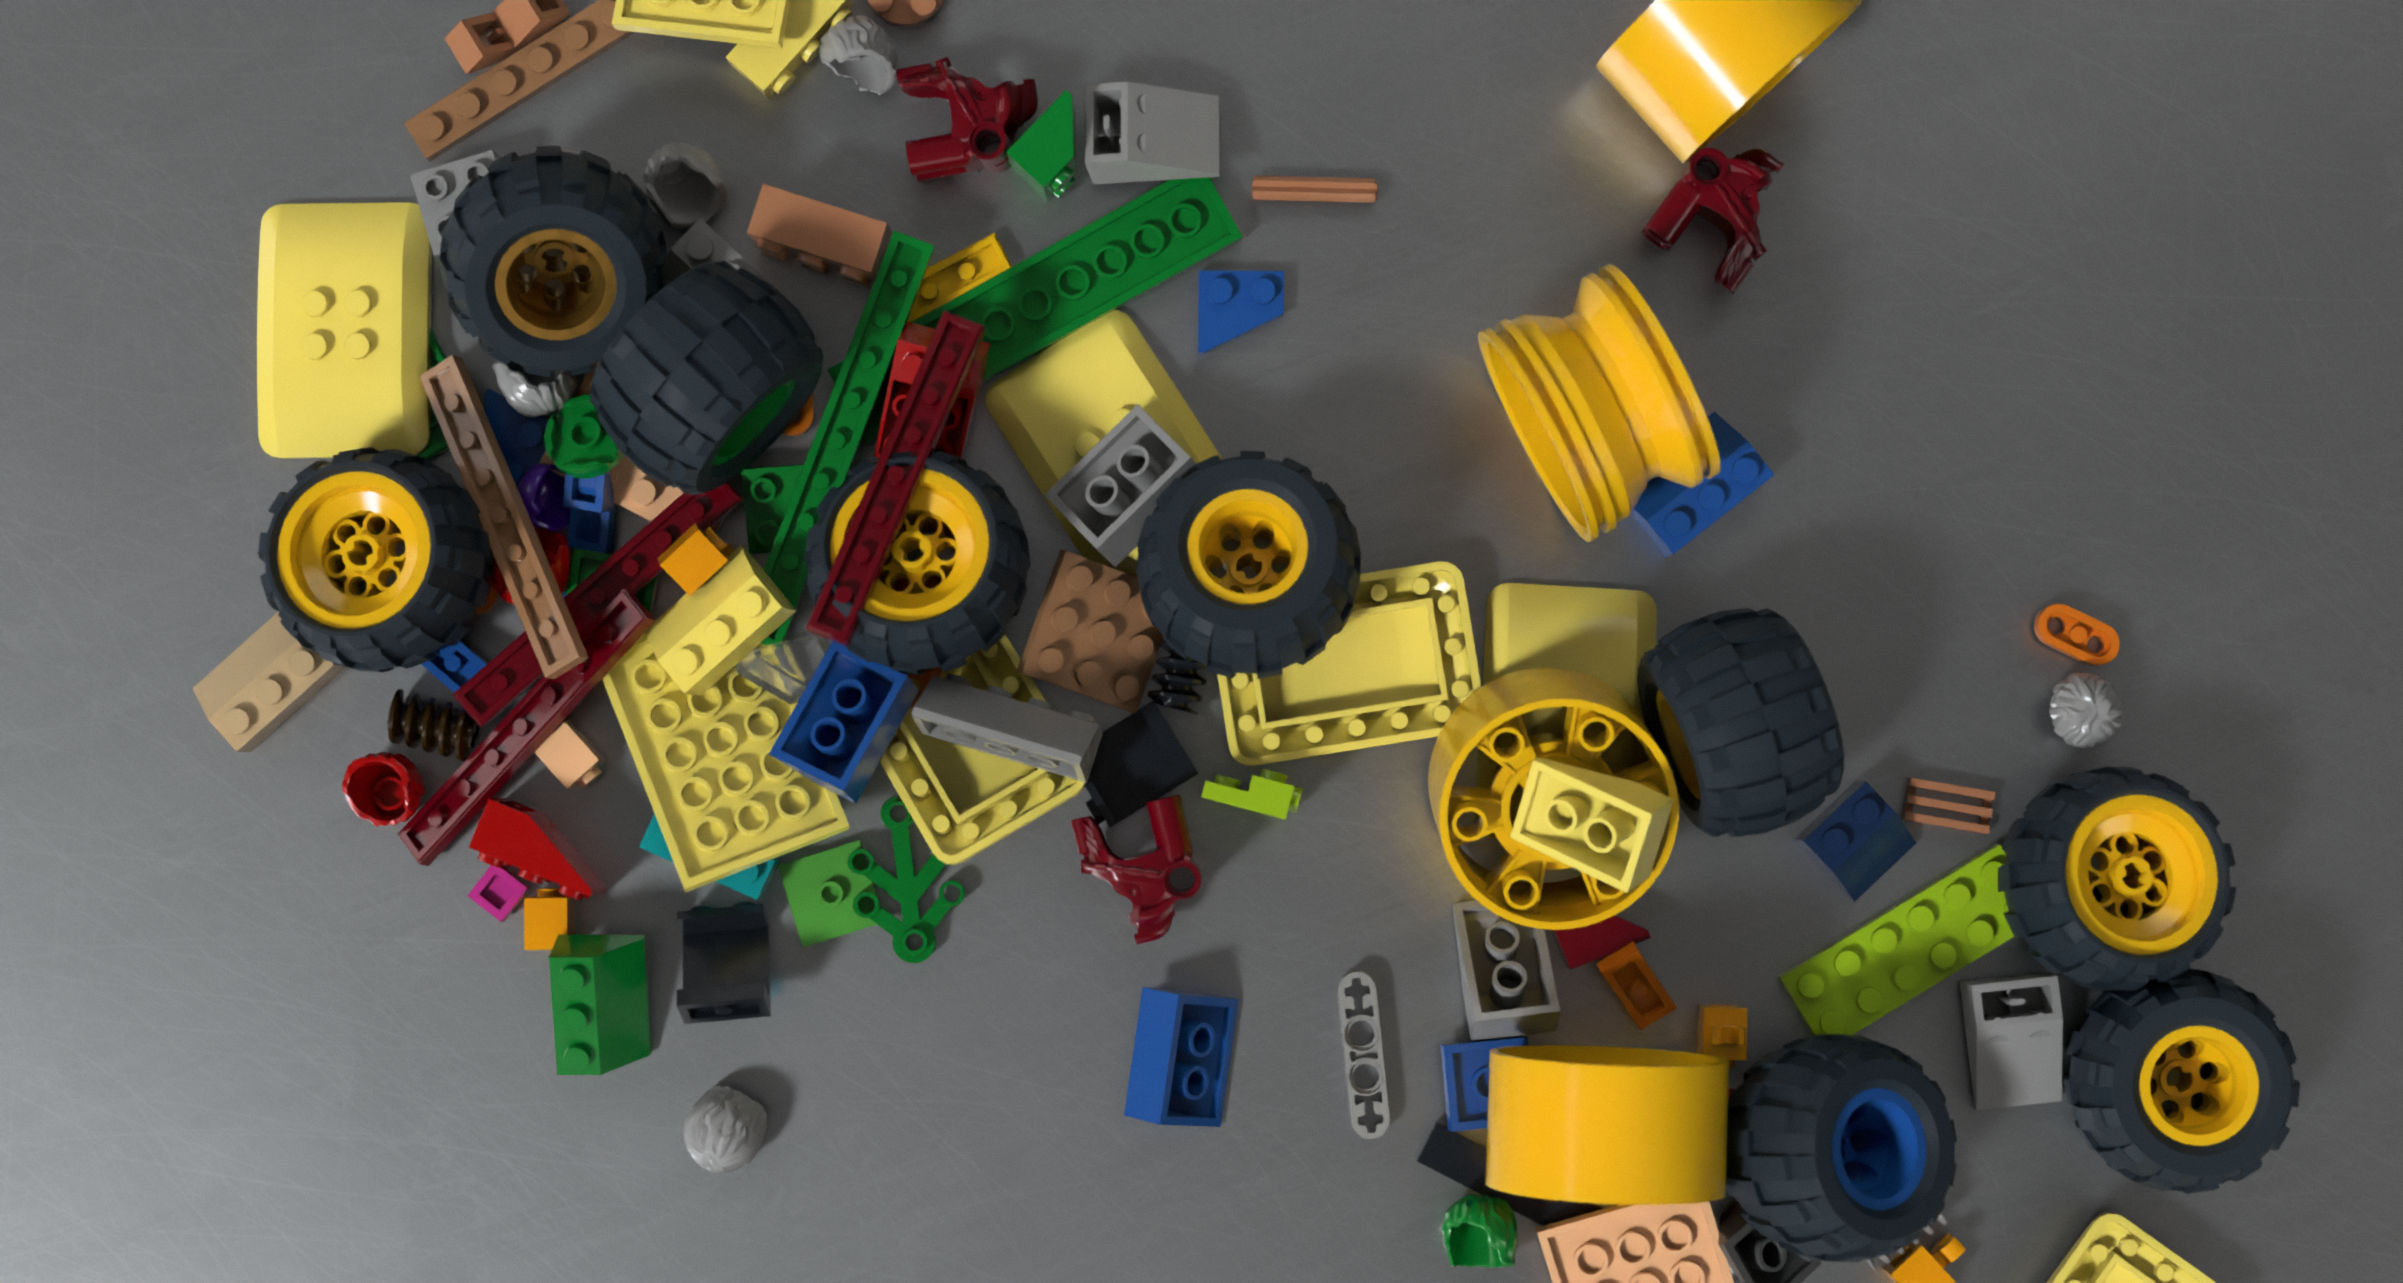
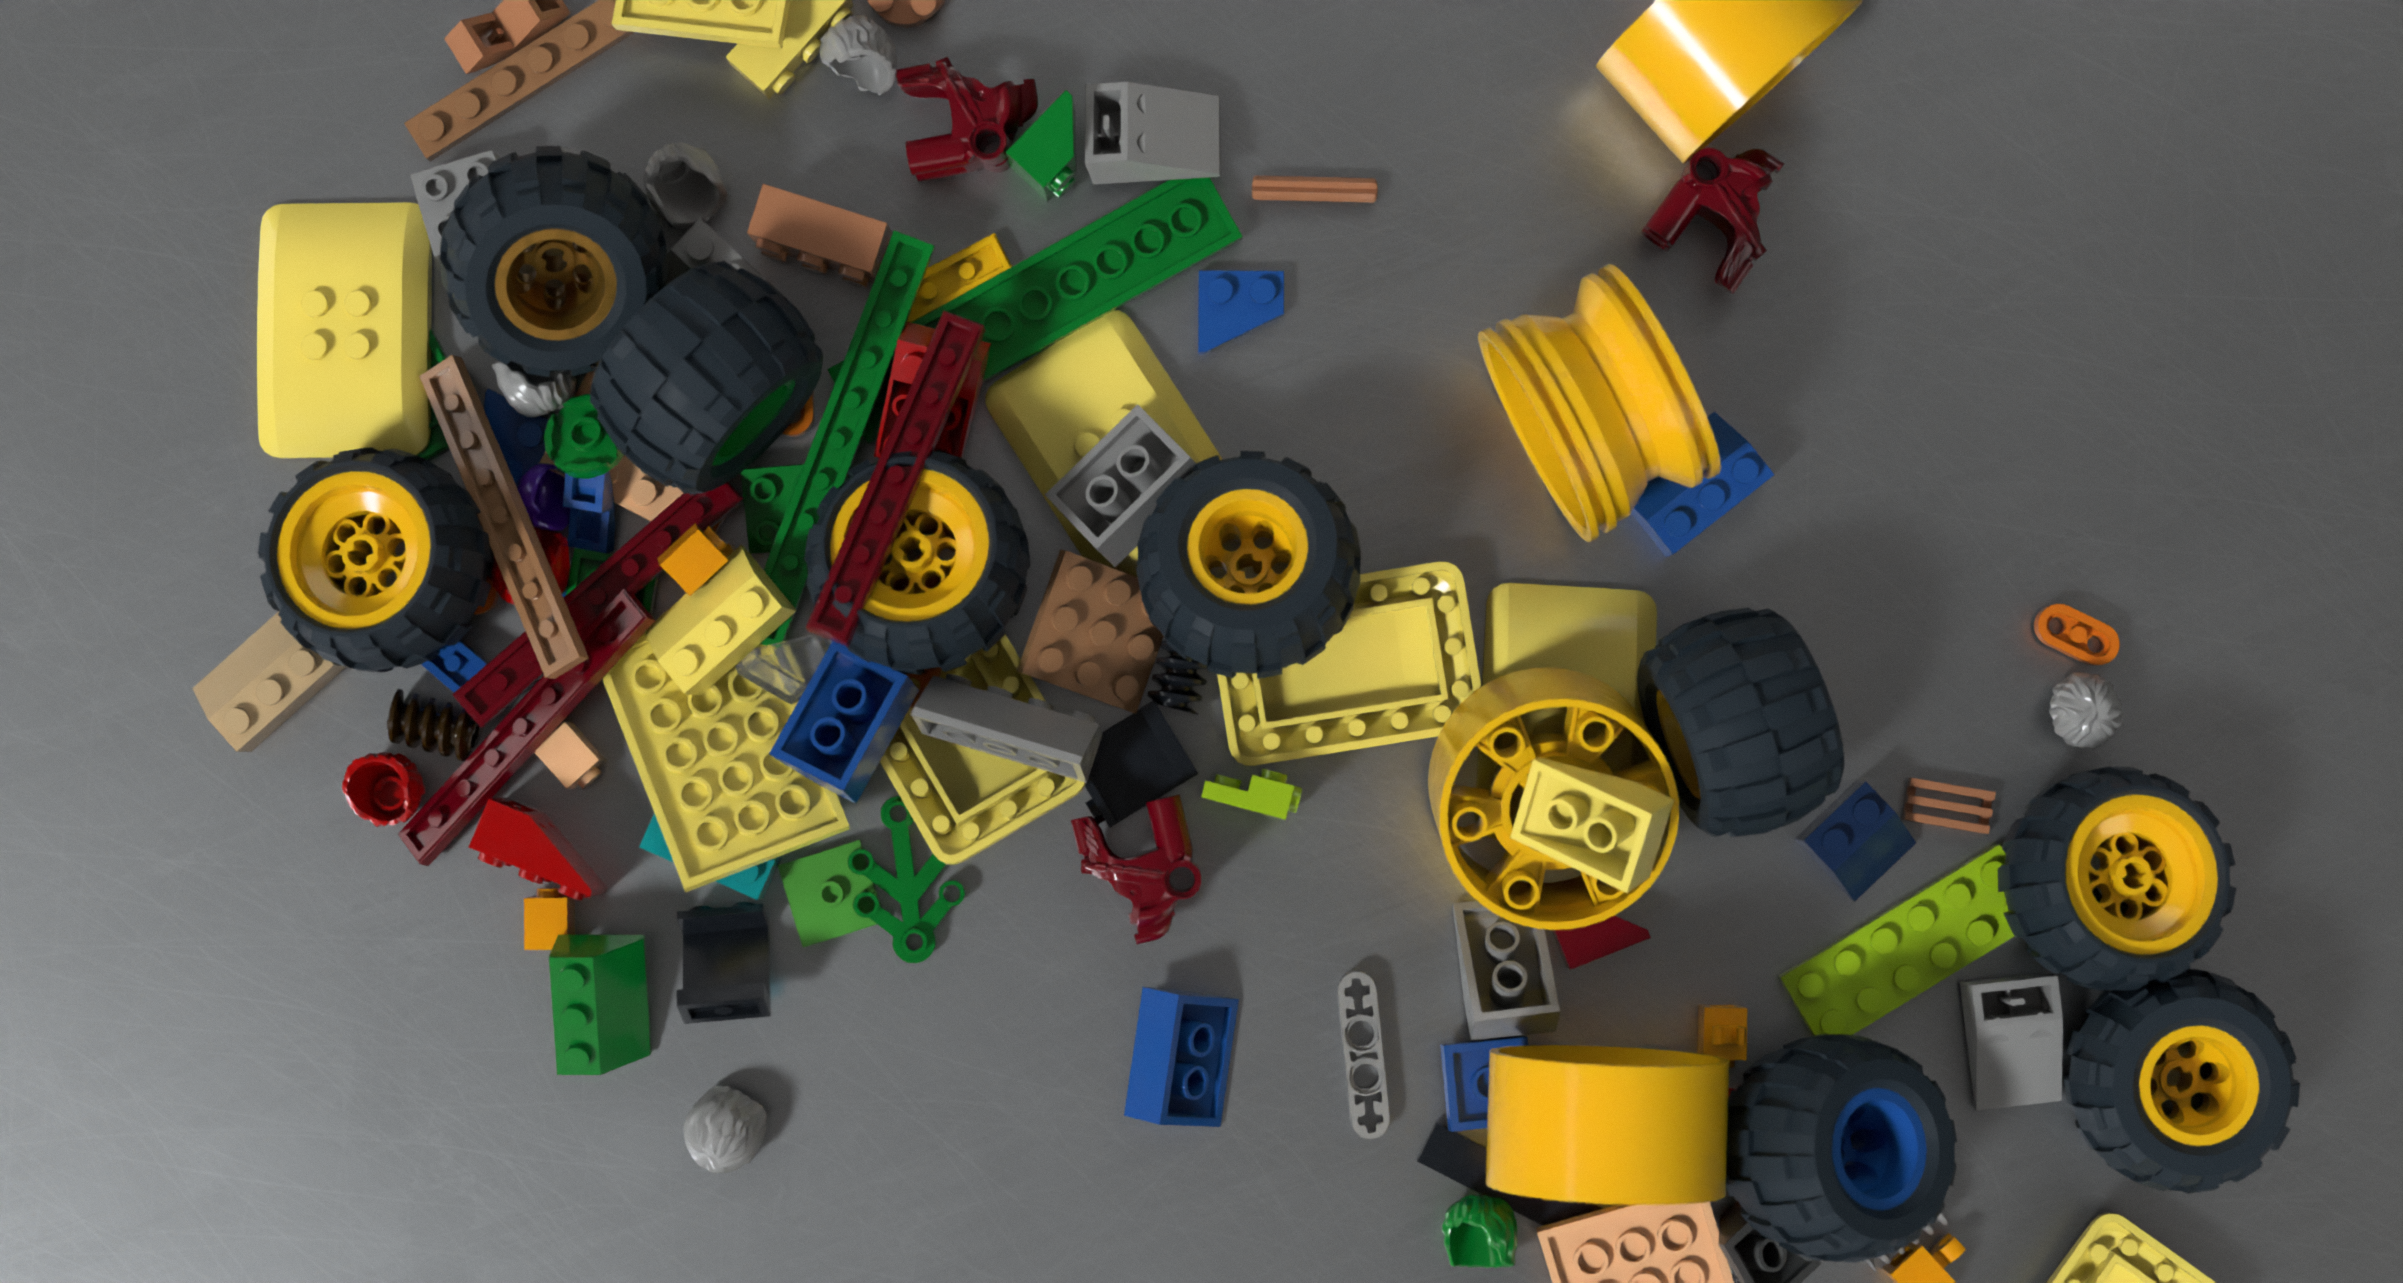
dark pink plate [468,865,531,922] -> none
orange plate [1596,941,1677,1030] -> none

